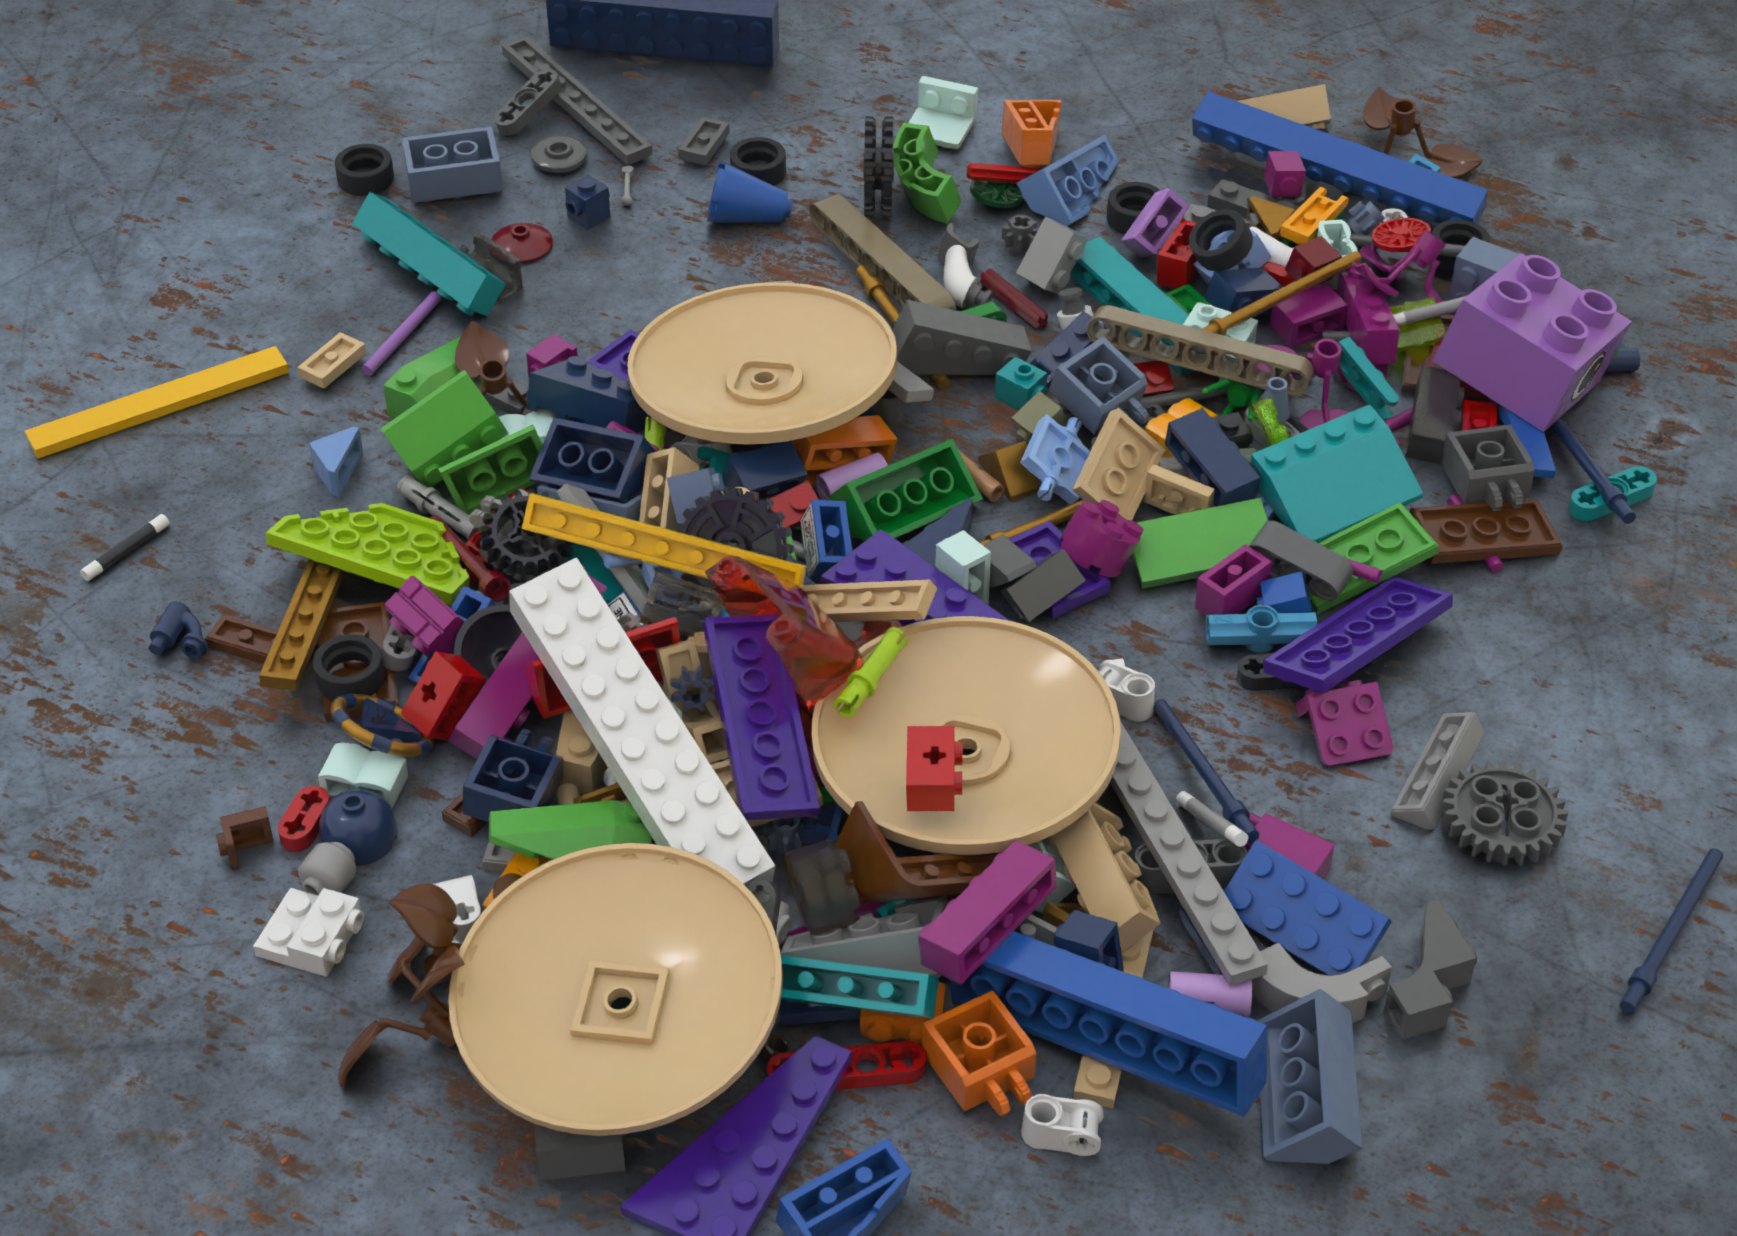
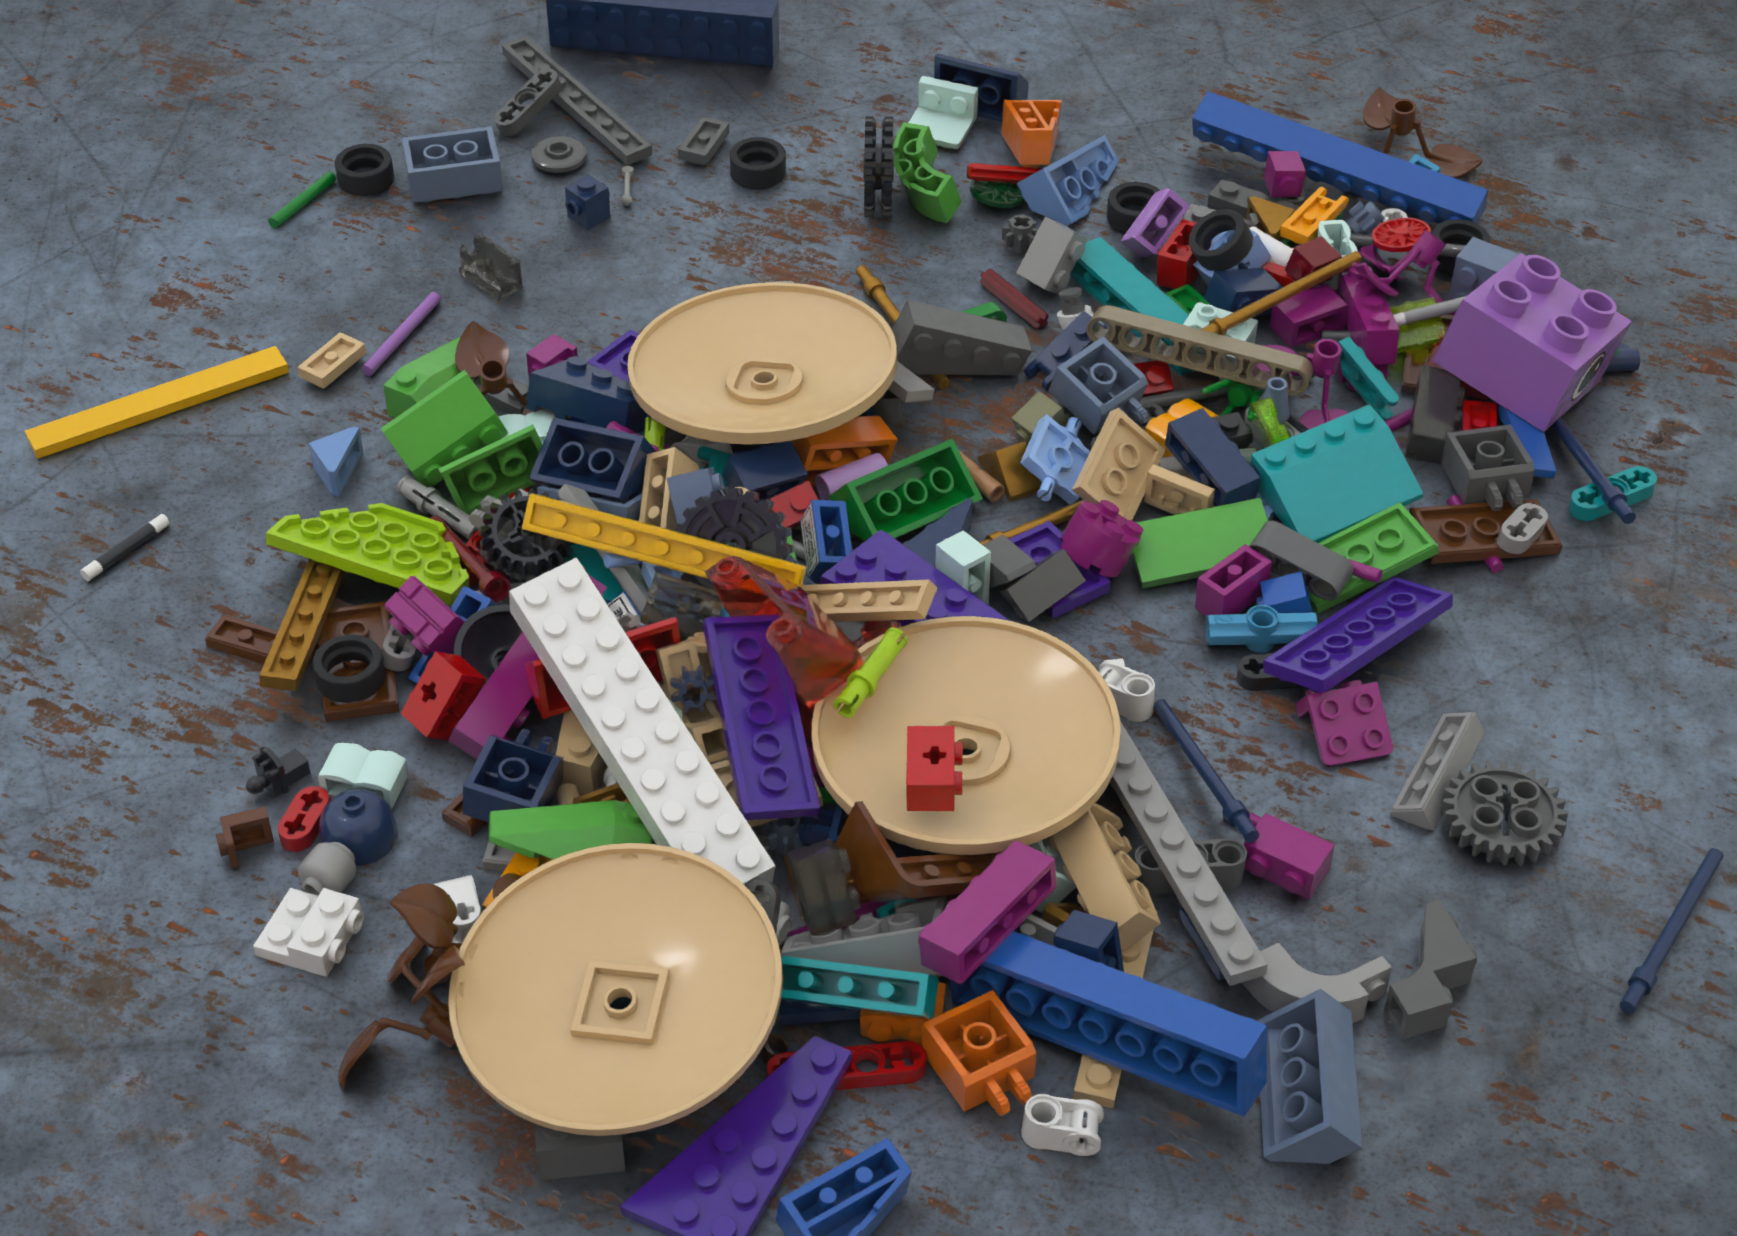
dark blue plant [148,601,209,659] -> none
piece [331,693,434,757] -> none
teal brick [352,192,506,316] -> none
dark red dish [491,223,553,264] -> none
blue cone [707,162,793,223] -> none
dark tan beam [809,194,956,311] -> none
piece [938,222,993,309] -> none
teal brick [995,357,1048,410] -> none
lavender pin [1168,971,1252,1017] -> none
bar [1176,791,1248,847] -> none
blue plate [1224,840,1392,976] -> none
tan wedge [1238,84,1331,131] -> none
none -> black piece [246,747,311,798]
none -> green bar [268,171,337,229]
none -> dark blue slope [934,53,1029,122]
none -> light grey beam [1497,503,1548,554]

